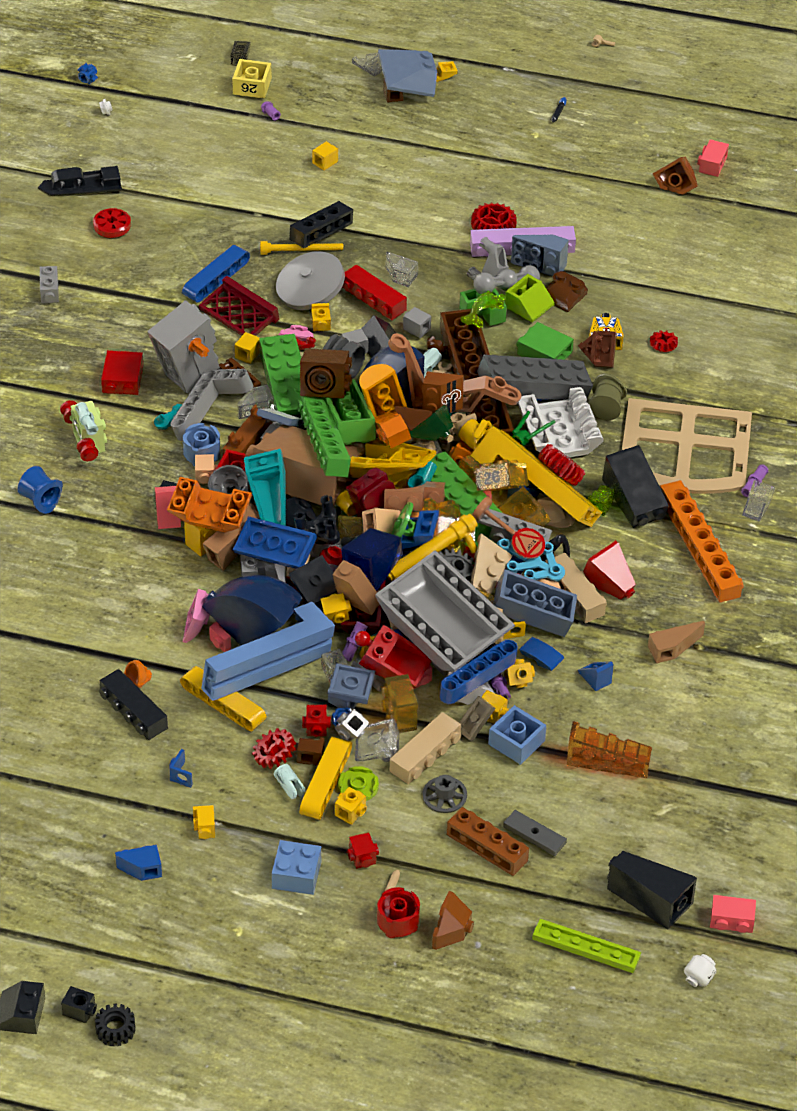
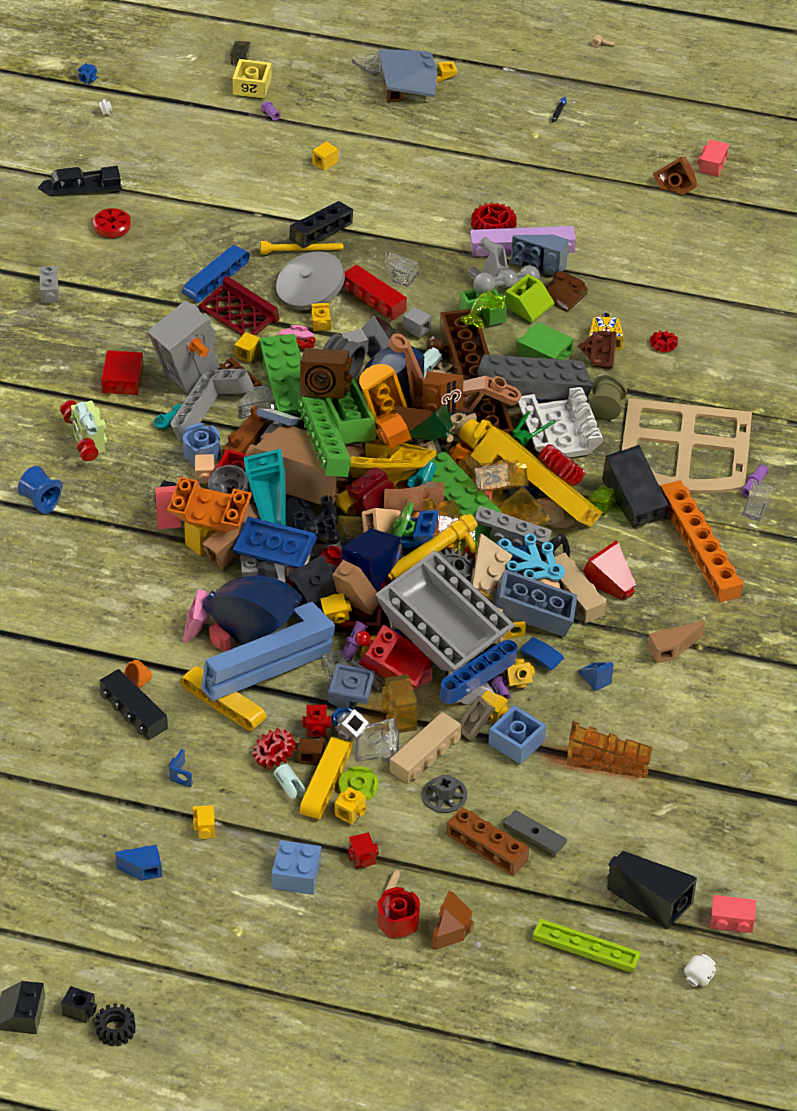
nougat piece [472,496,545,559] -> none

